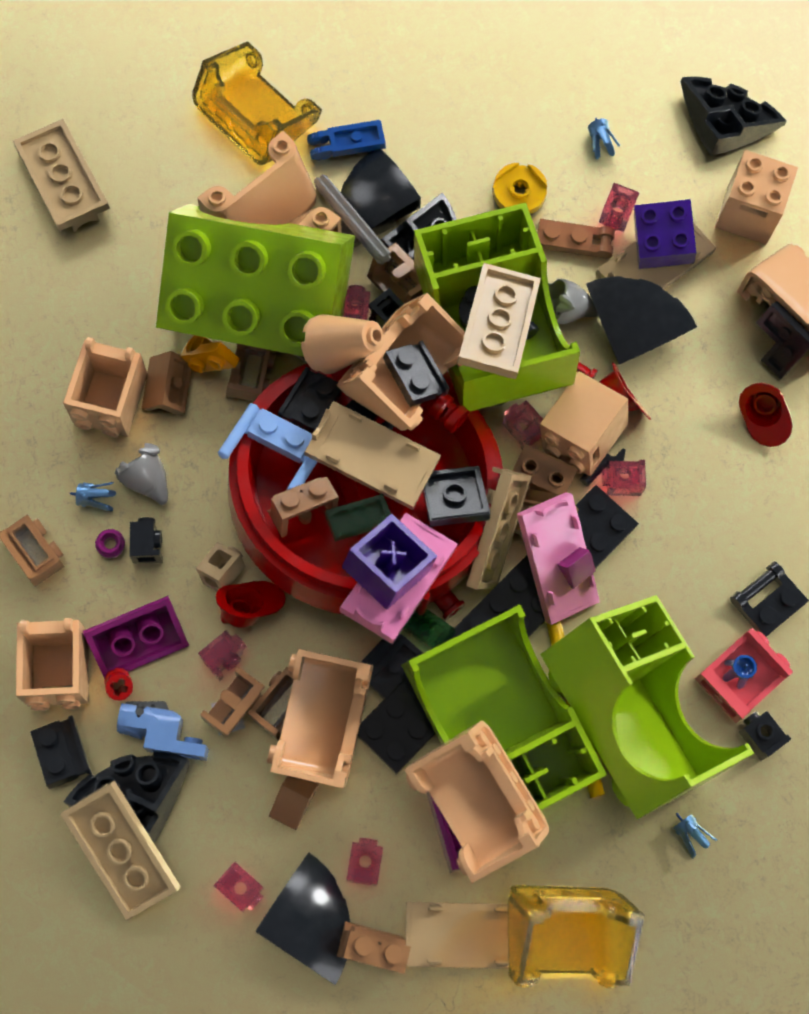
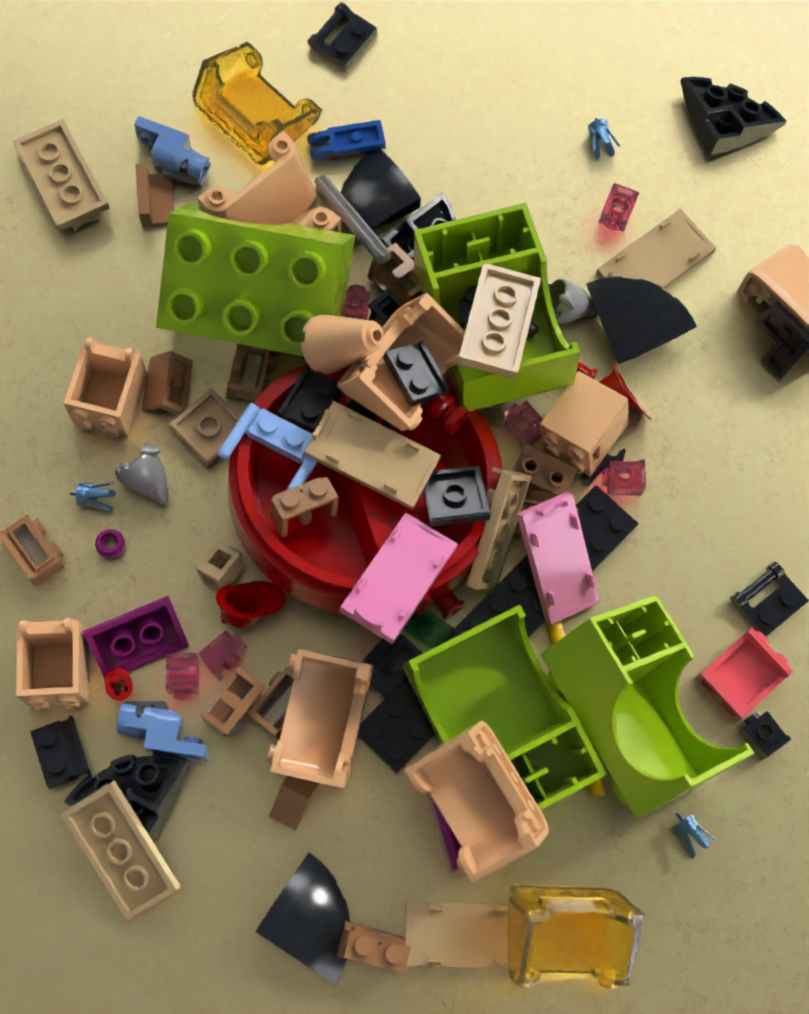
black brick [130,517,163,564] -> none
light orange plate [180,335,240,373] -> none
clear pink brick [214,862,264,912] -> none
clear green plate [325,494,391,542] -> none
dark purple brick [342,514,437,610] -> none
clear pink brick [346,838,383,886] -> none
yellow plate [492,163,547,215] -> none
nougat plate [537,218,615,258] -> none
magenta slope [557,547,596,589] -> none
dark purple brick [634,199,696,269] -> none
light nougat container [715,150,798,244] -> none
blue piece [723,655,757,689] -> none
red piece [738,383,793,447] -> none
none -> medium blue plate [134,116,211,185]
none -> medium nougat panel [136,164,174,227]
none -> clear pink brick [166,653,200,699]
none -> tan plate [168,388,240,467]
none -> black plate [307,2,377,70]

